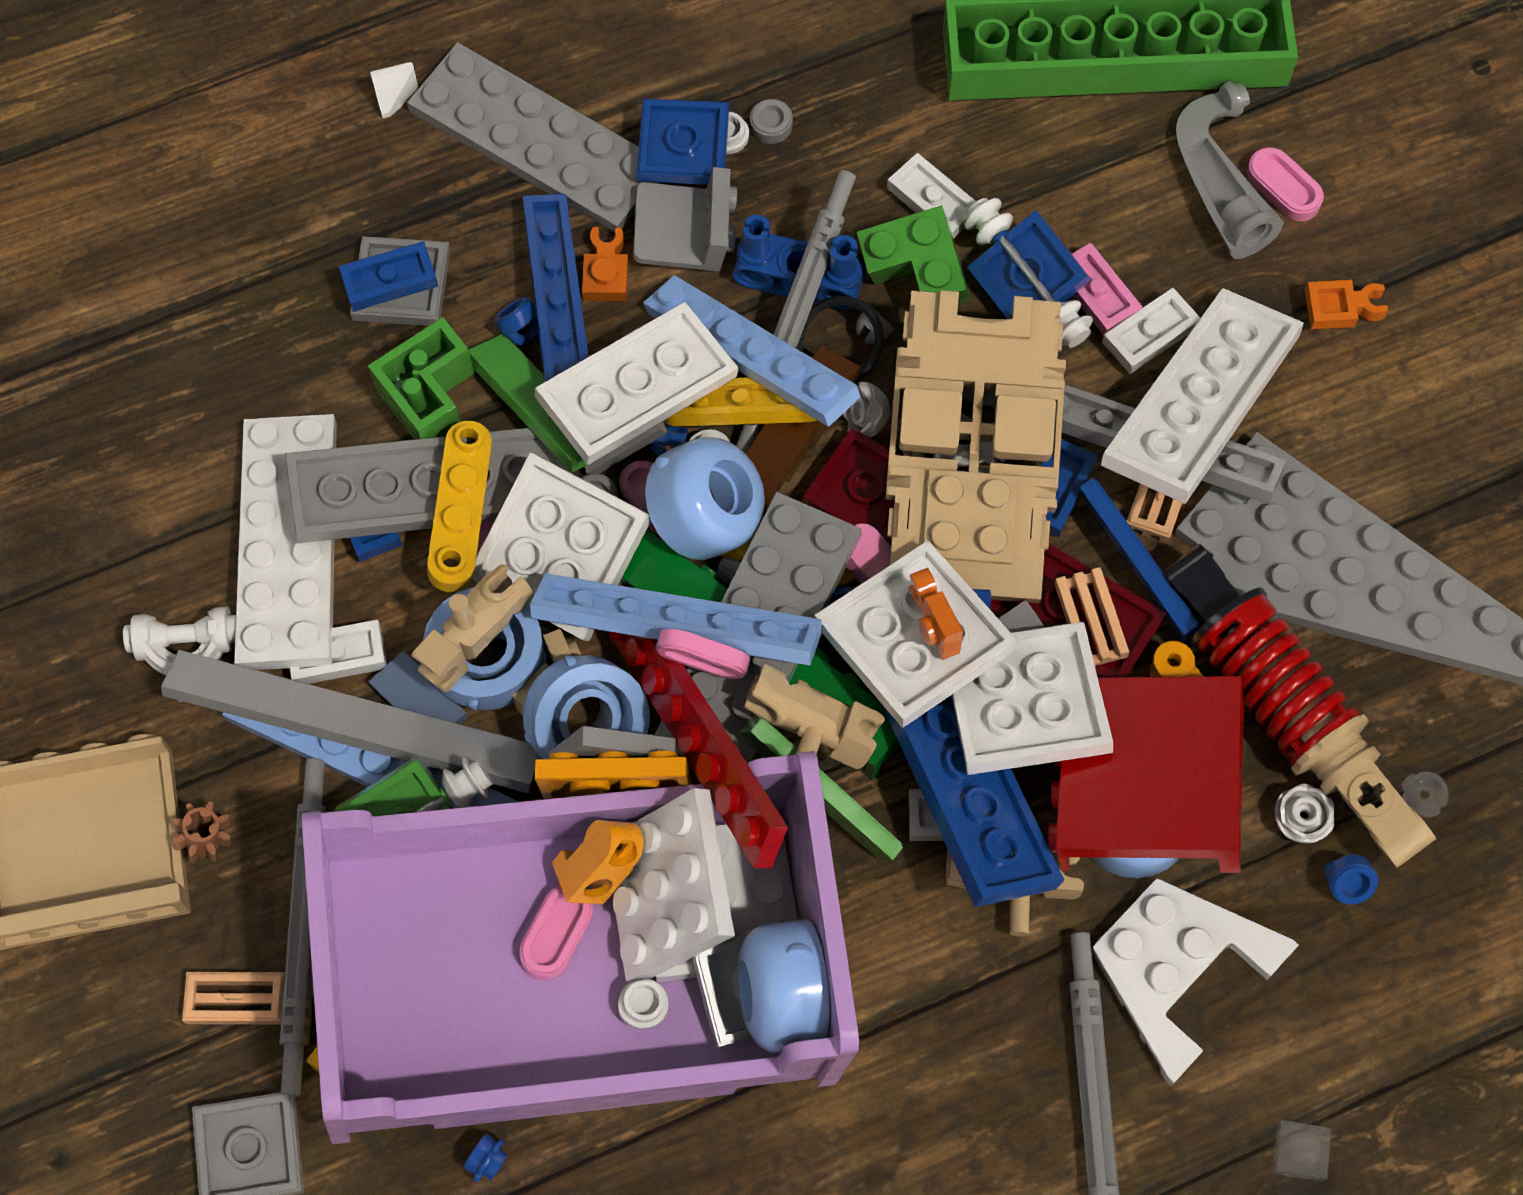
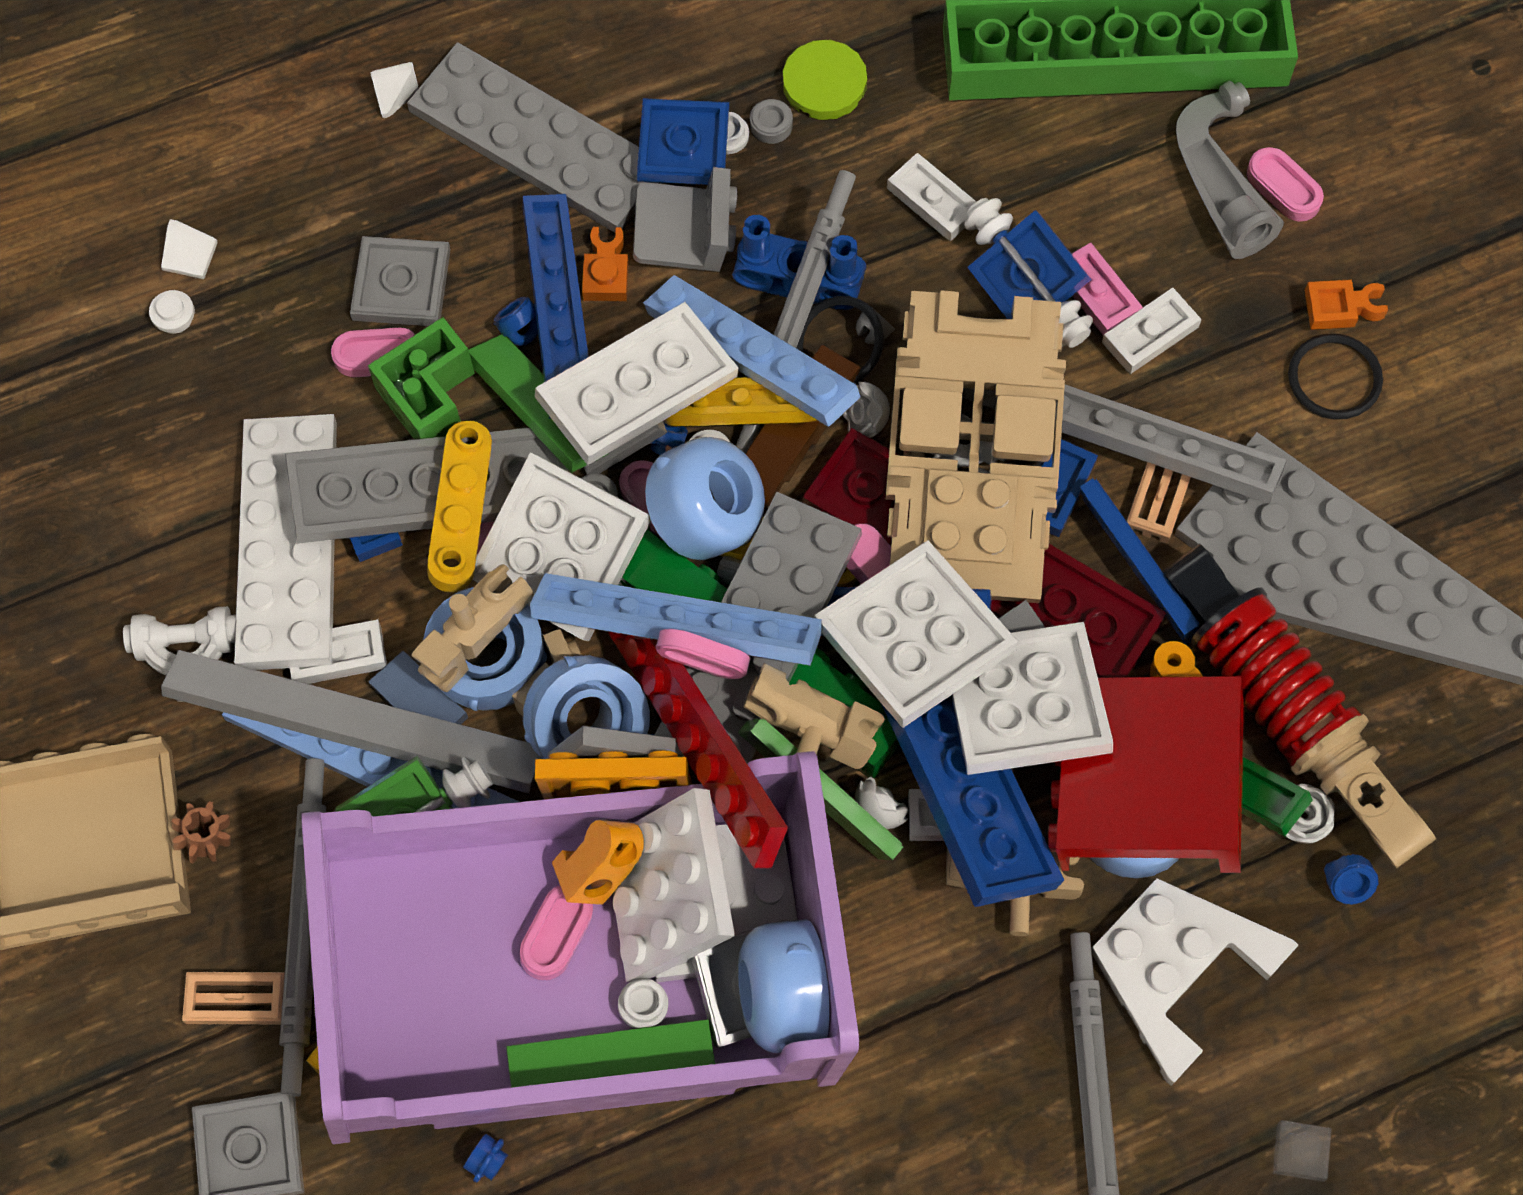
blue plate [339,241,438,312] -> none
bright green brick [857,205,971,304] -> none
orange plate [909,568,963,660] -> none
light nougat tile [1054,567,1129,666] -> none
white plate [1101,288,1304,504] -> none
clear plate [1402,771,1449,818] -> none
none -> white plate [149,290,195,334]
none -> white slope [161,219,218,279]
none -> bright pink tile [331,328,415,377]
none -> bright green tile [506,1019,715,1088]
none -> lime tile [783,40,867,120]
none -> white plate [855,777,909,829]
none -> green tile [1242,757,1313,837]
none -> black tyre [1288,334,1383,419]

